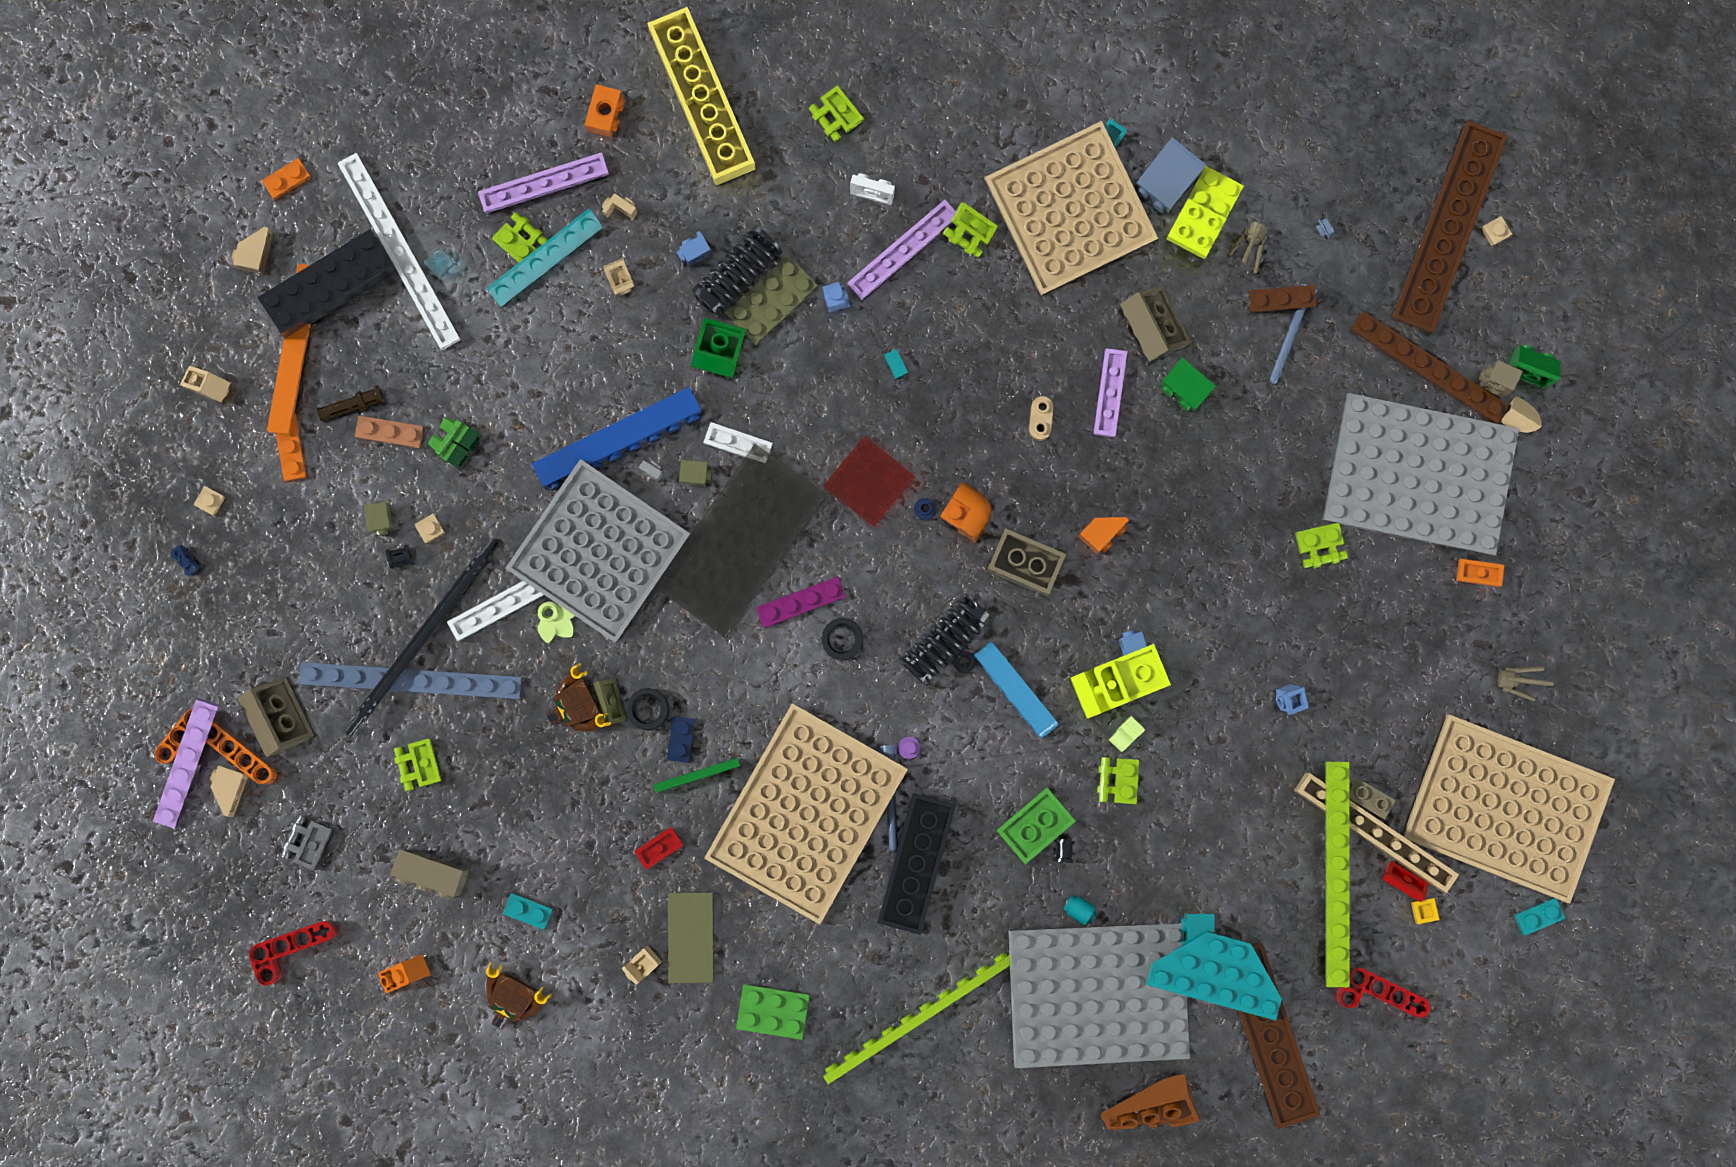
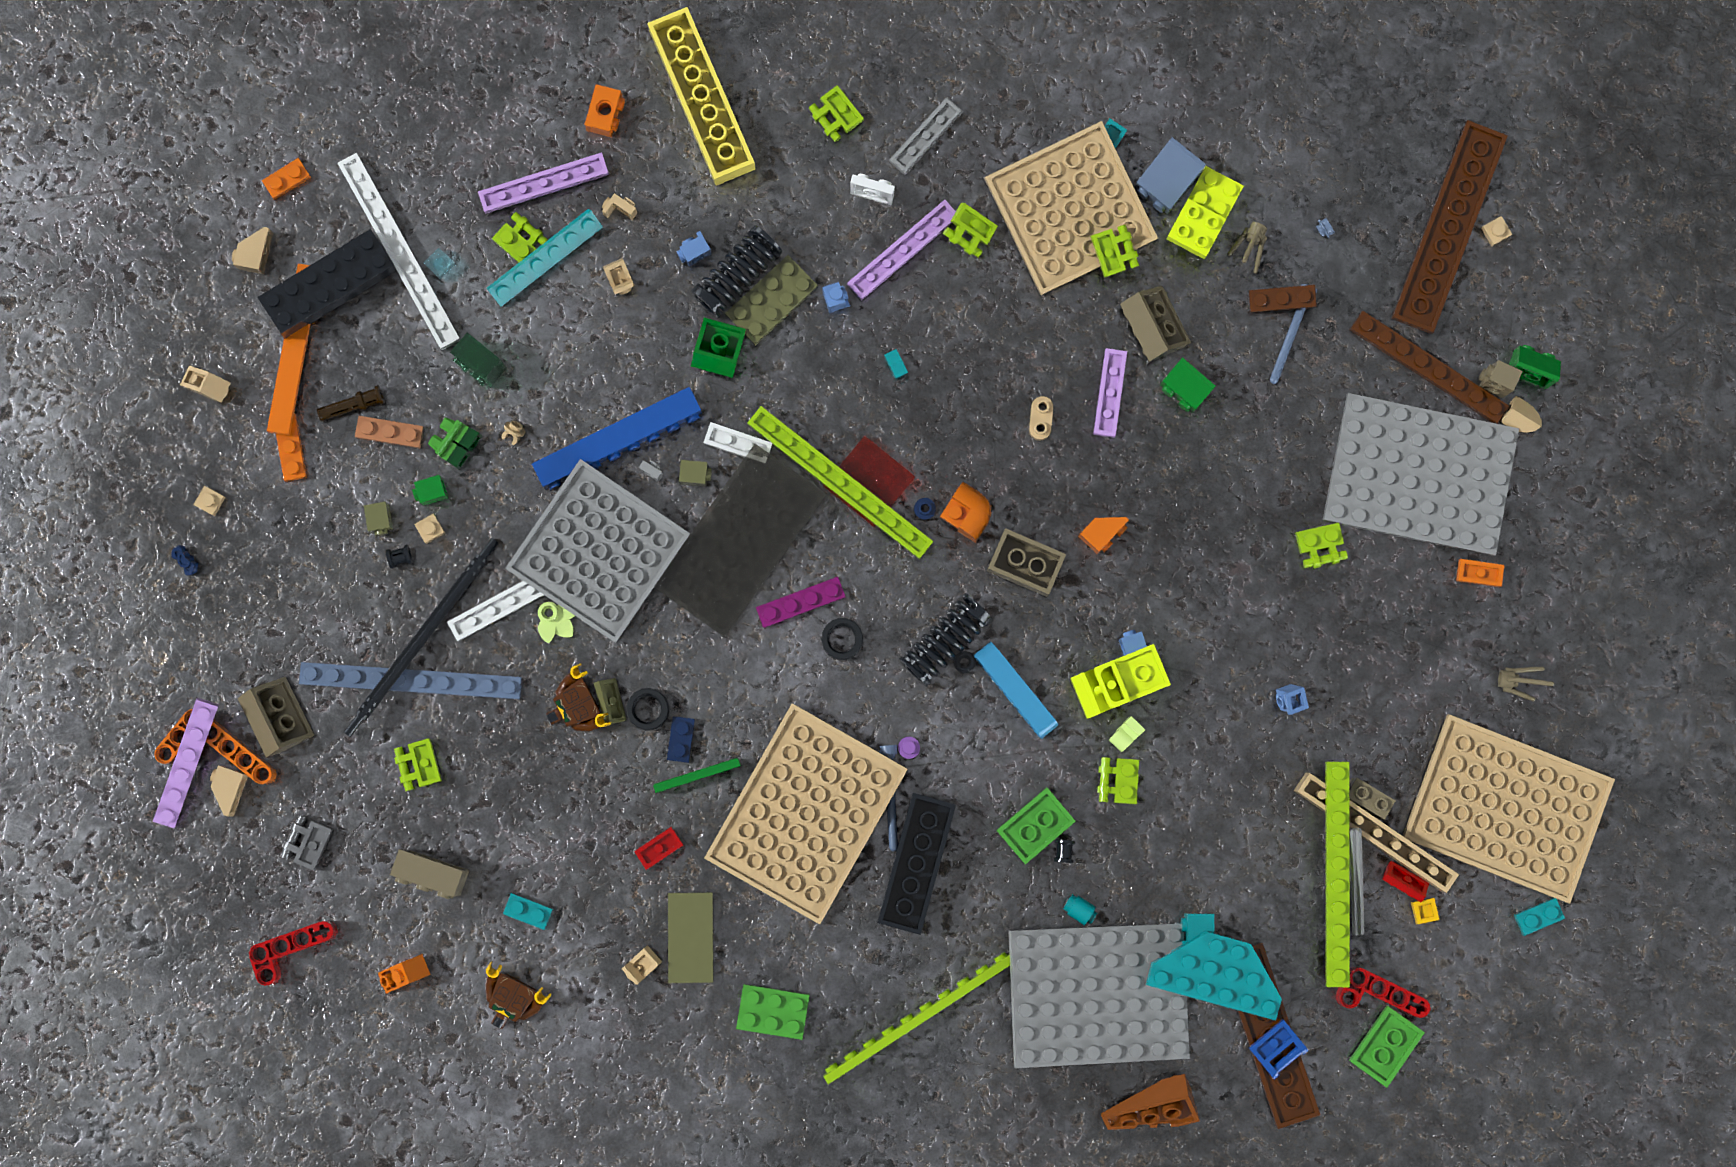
none -> green brick [412,475,449,506]
none -> clear green brick [450,332,507,388]
none -> tan plate [502,421,525,445]
none -> lime plate [747,406,933,559]
none -> light grey tile [889,97,963,175]
none -> lime plate [1091,225,1139,278]
none -> blue plate [1248,1019,1309,1080]
none -> light grey axle [1349,828,1364,935]
none -> bright green plate [1349,1006,1425,1088]

